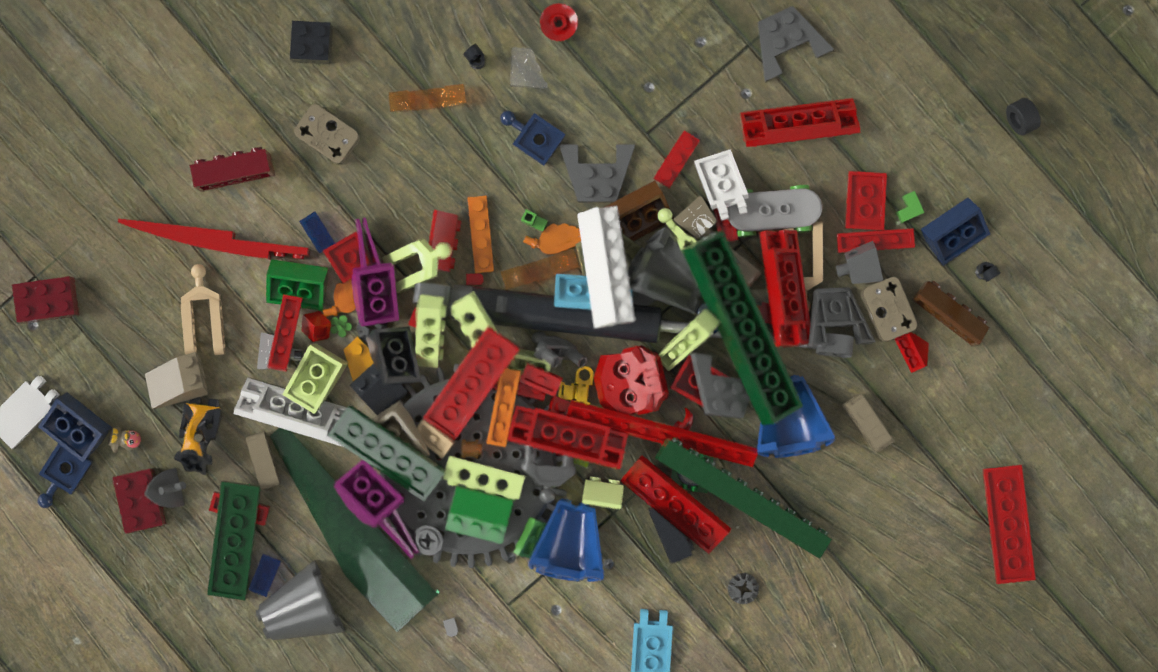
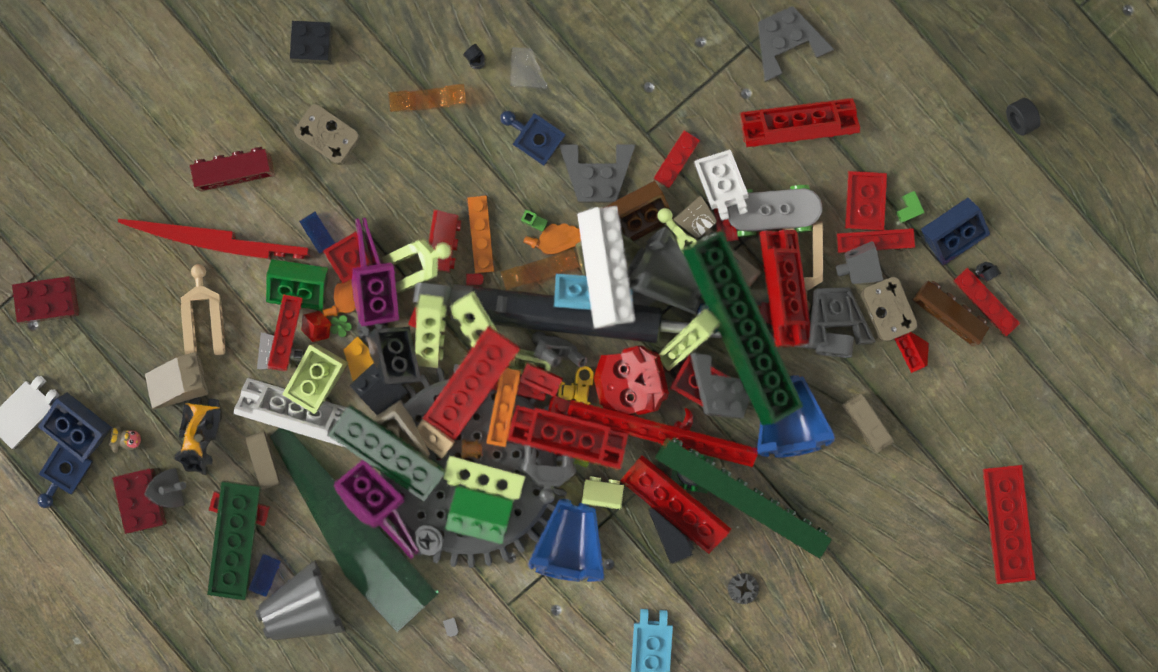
bright green plate [514,517,546,559] -> none
red dish [540,3,578,41] -> none
none -> red plate [953,268,1020,337]

